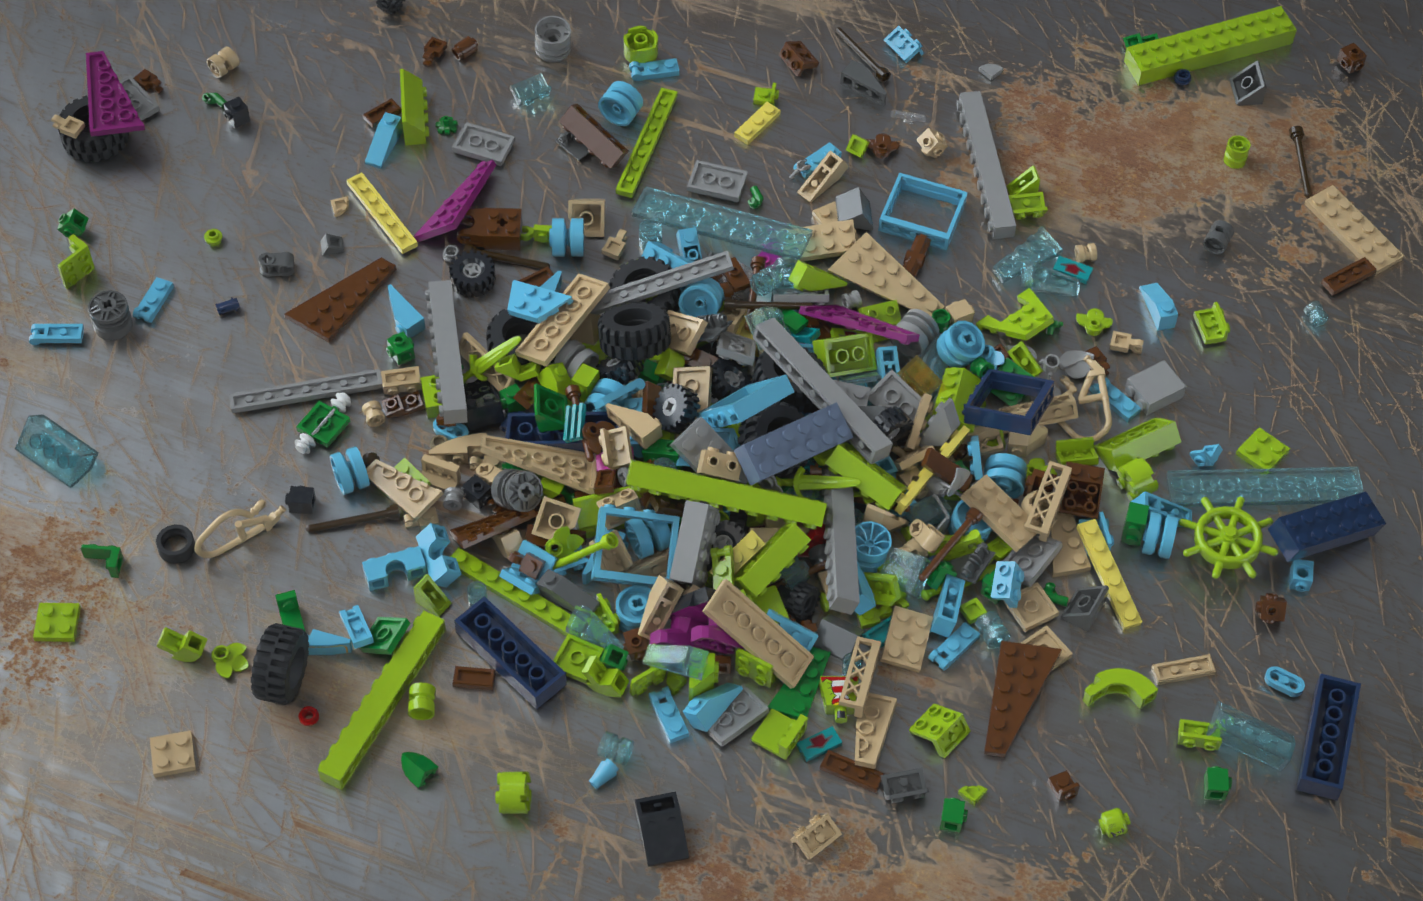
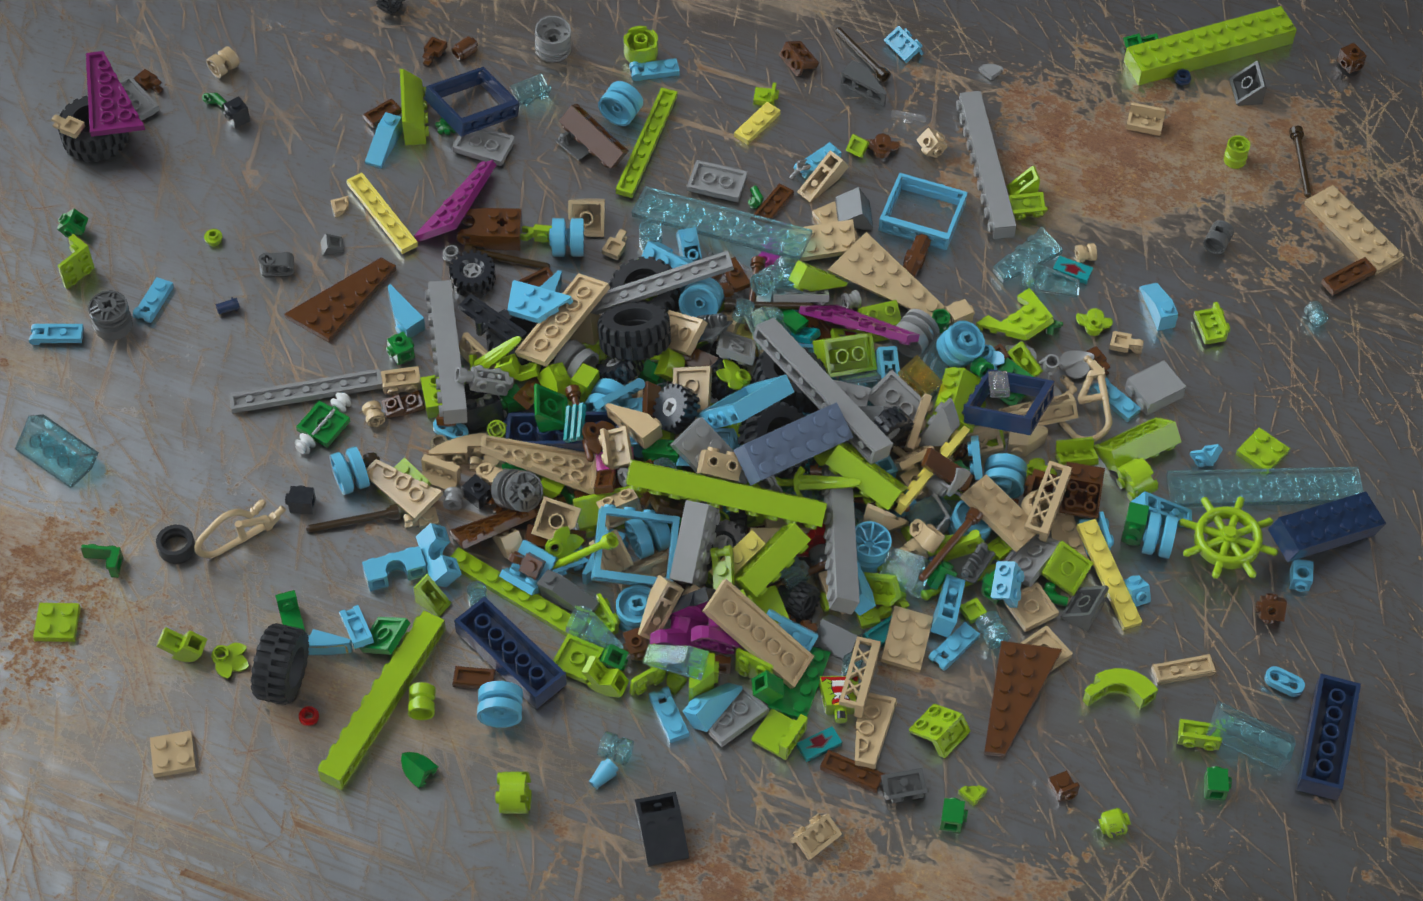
none -> dark blue window [425,66,520,137]
none -> light grey brick [455,365,513,396]
none -> black plate [458,294,527,347]
none -> medium azure wheel [477,681,523,728]
none -> lime wheel [487,420,507,438]
none -> lime plate [716,359,751,390]
none -> clear light blue wheel [732,298,755,324]
none -> reddish brown tile [750,183,794,229]
none -> green brick [752,670,785,705]
none -> clear plate [988,371,1010,398]
none -> lime tile [1041,541,1093,596]
none -> medium azure bracket [1124,575,1151,607]
none -> tan bracket [1126,102,1166,136]

